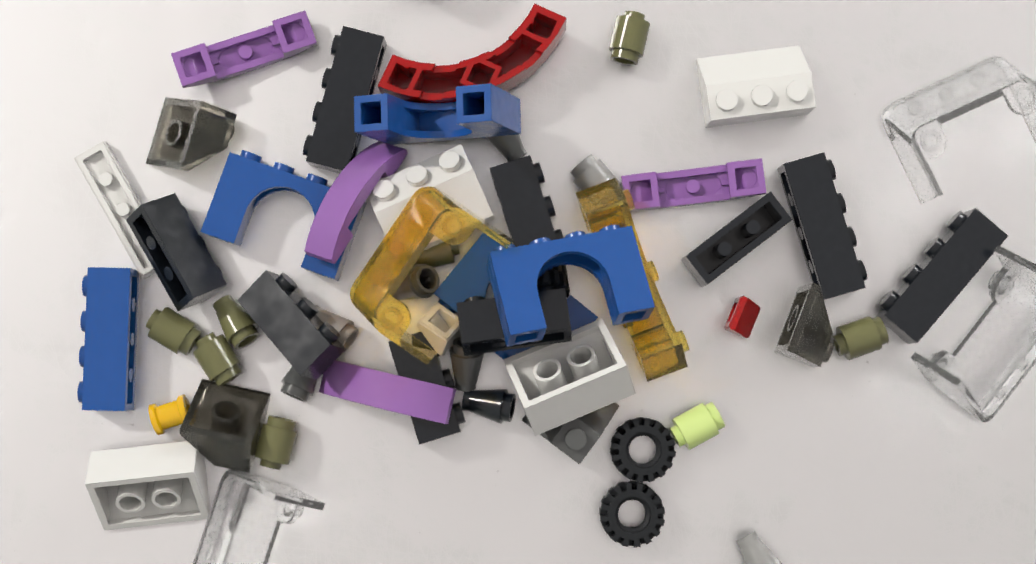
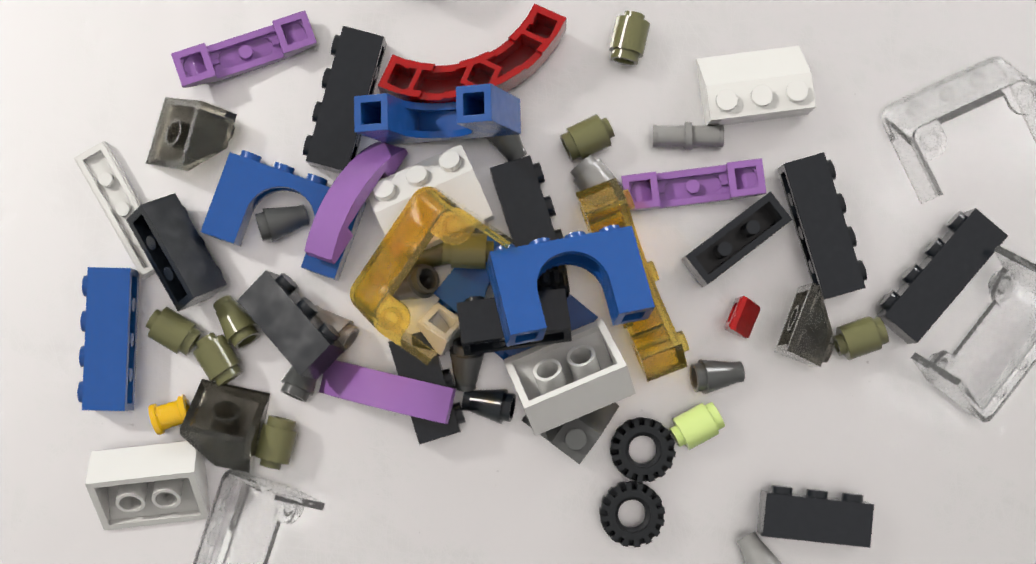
none -> dark grey cone [255,204,309,242]
none -> olive brick [442,232,494,269]
none -> olive brick [560,114,615,161]
none -> light grey pin [653,122,724,150]
none -> dark grey cone [690,359,745,394]
none -> black brick [757,485,874,548]

